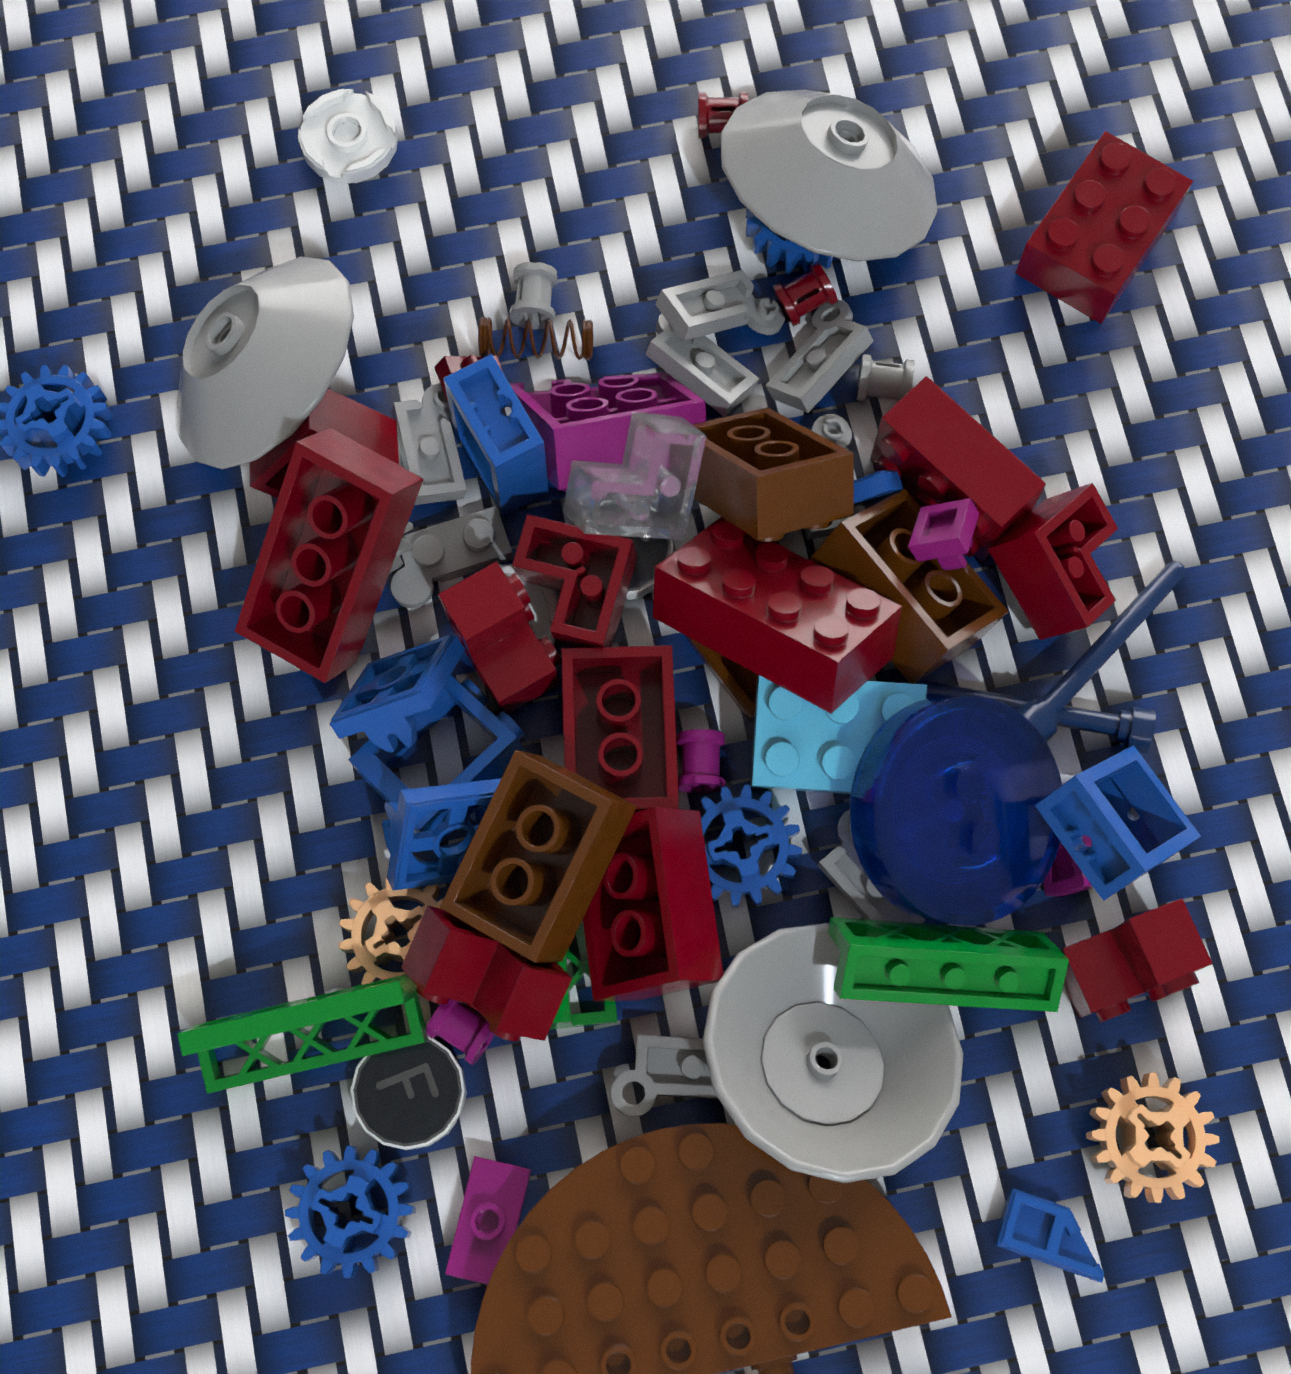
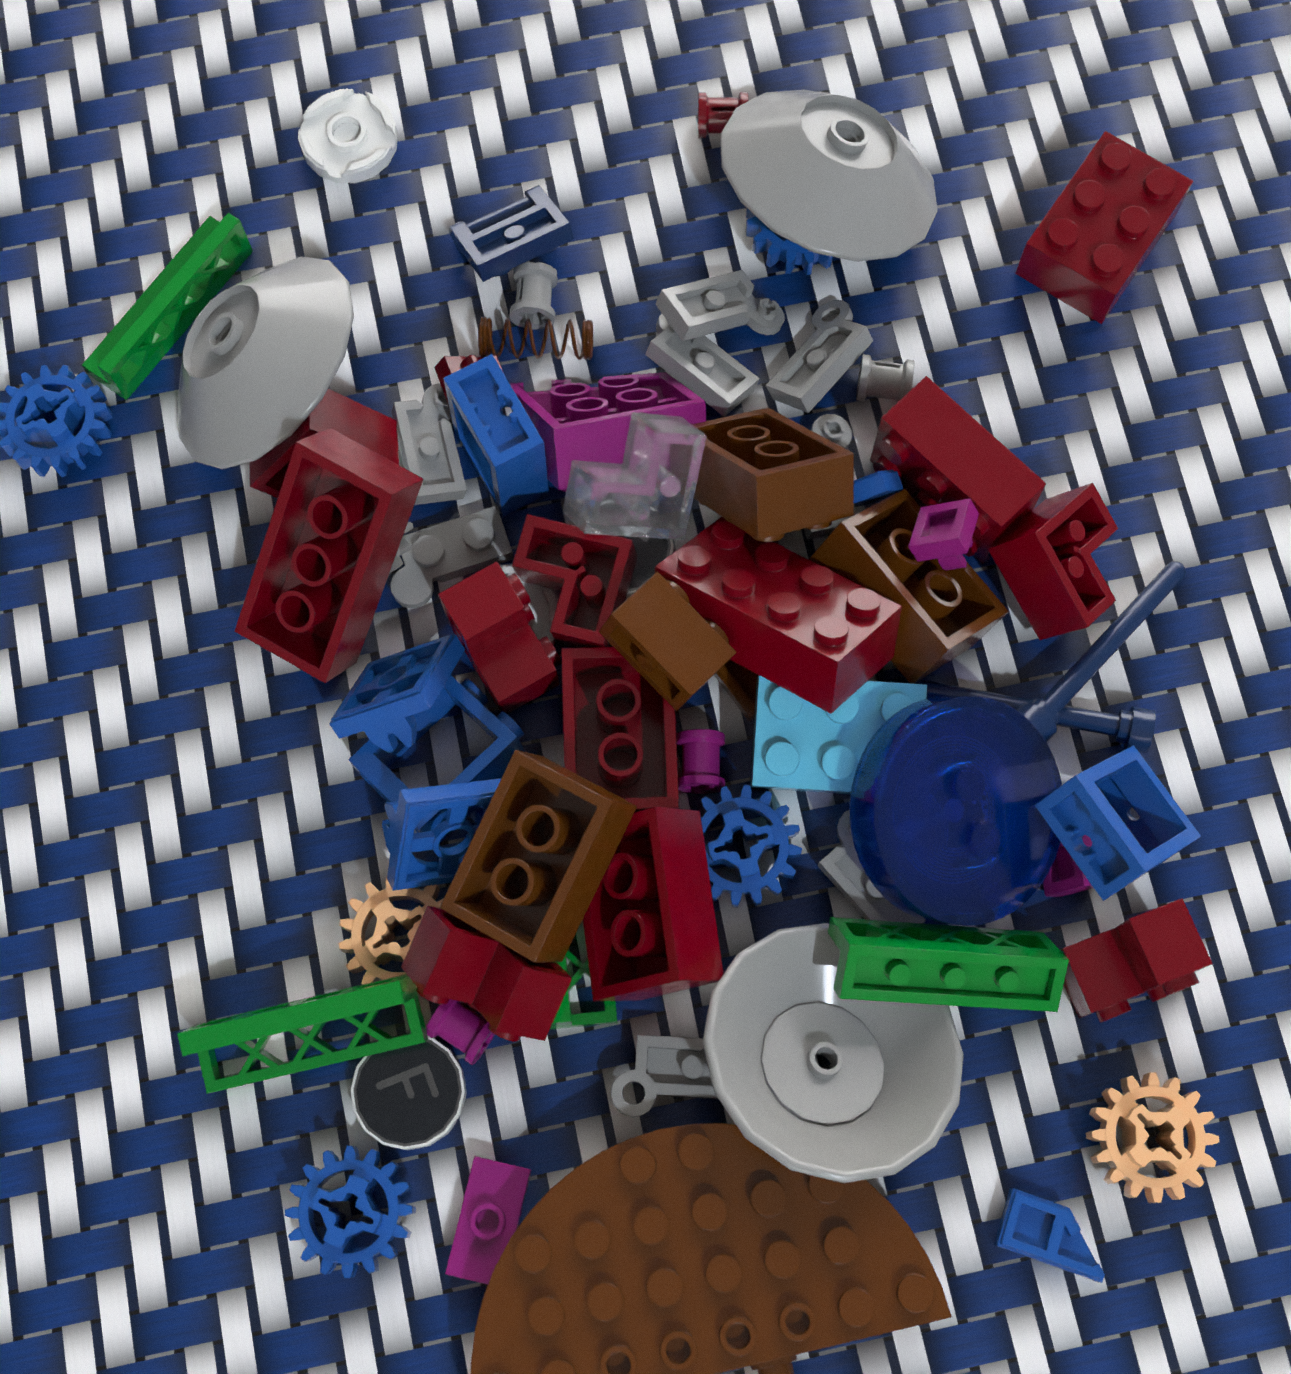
dark red bush [772,261,839,327] -> none
none -> green fence [82,213,253,401]
none -> dark blue plate [448,185,574,282]
none -> reddish brown brick [599,571,736,711]

